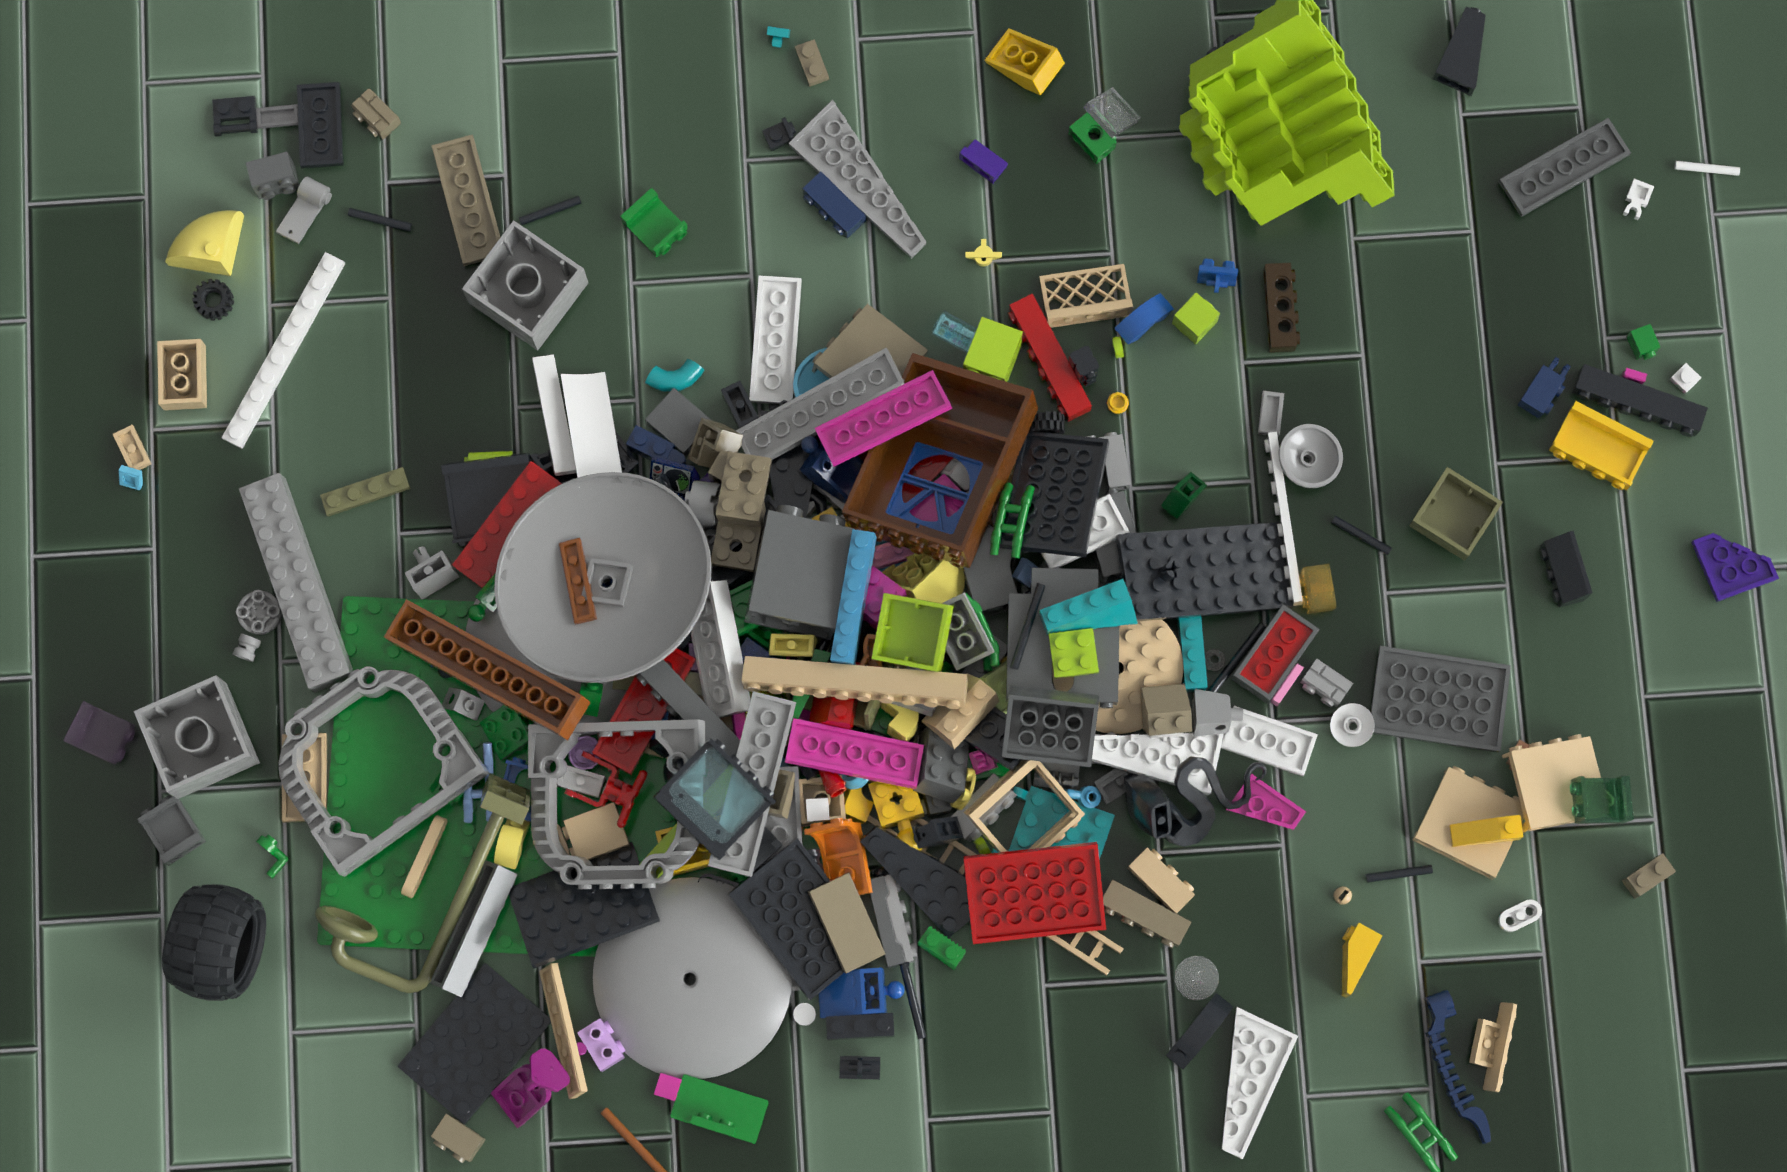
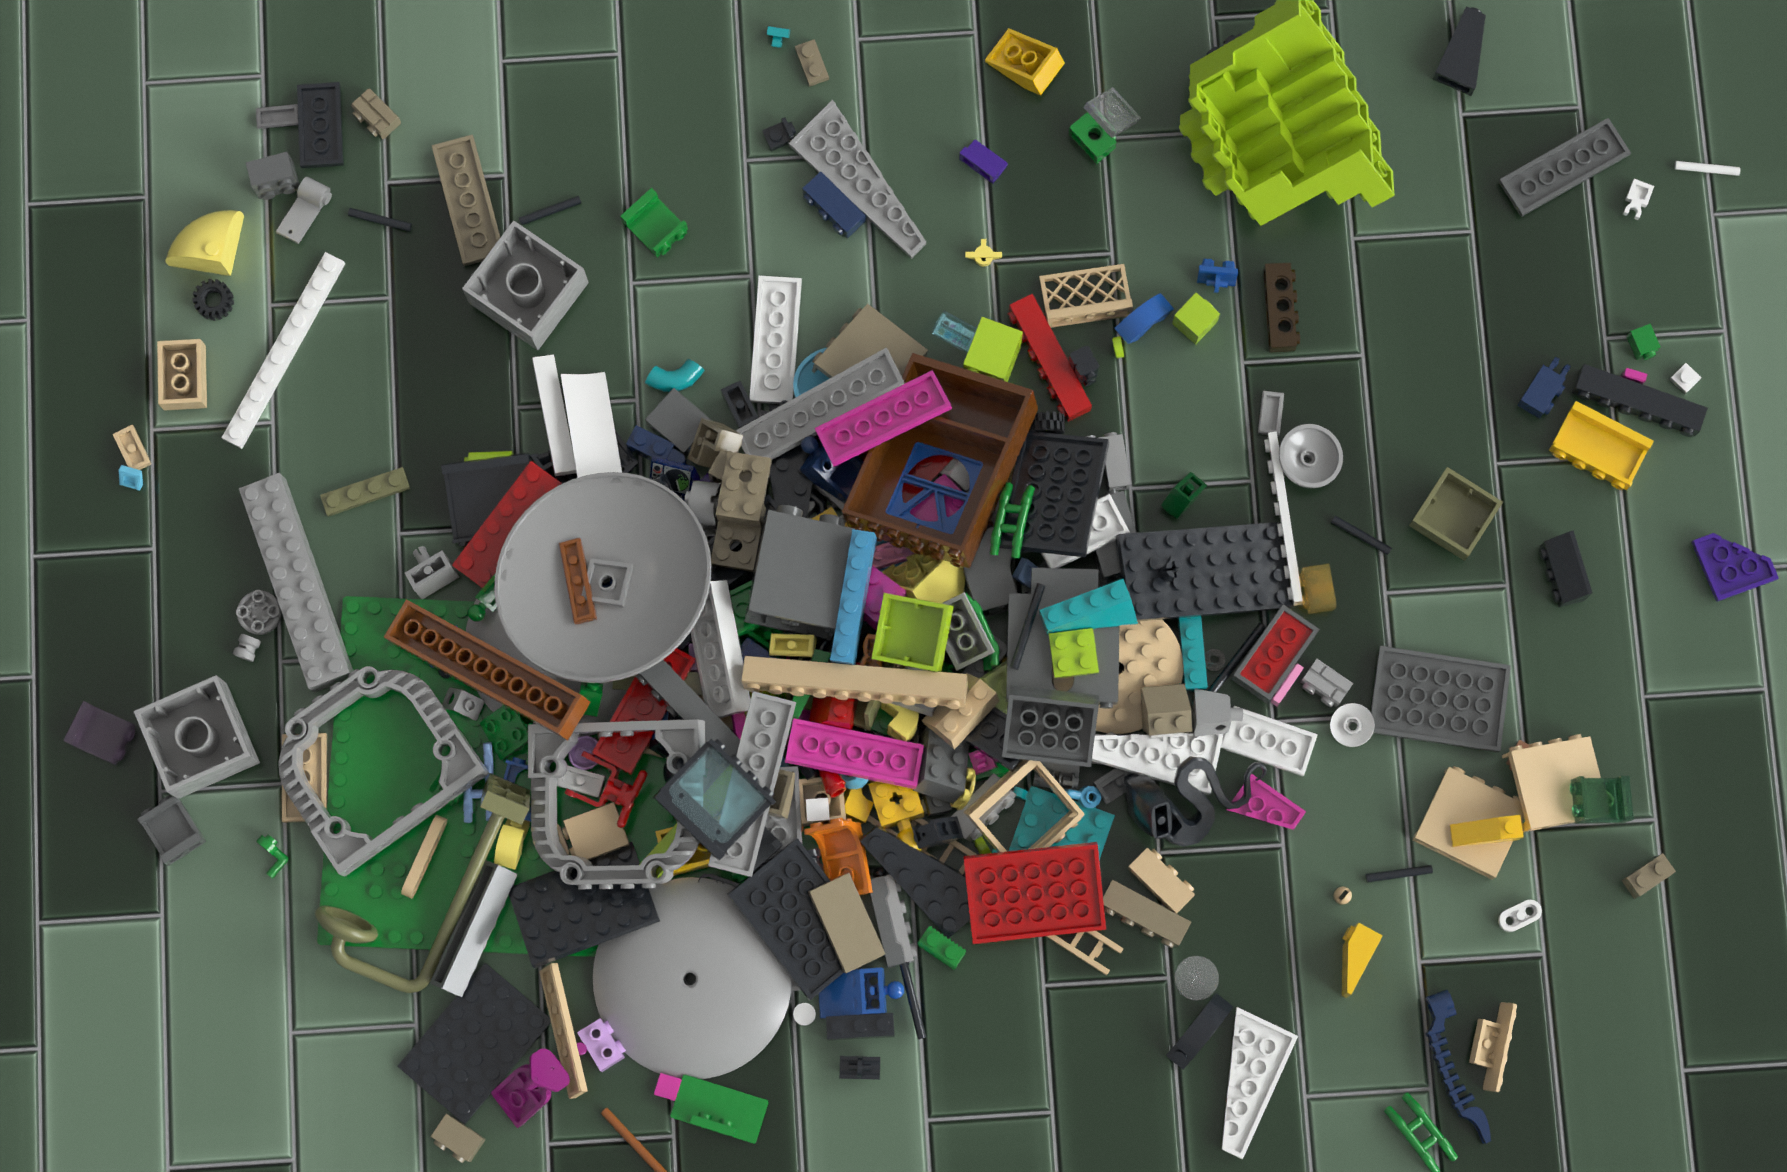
black tyre [162,884,266,1001] -> none
black plate [212,96,258,137] -> none
yellow plate [1107,392,1129,414] -> none

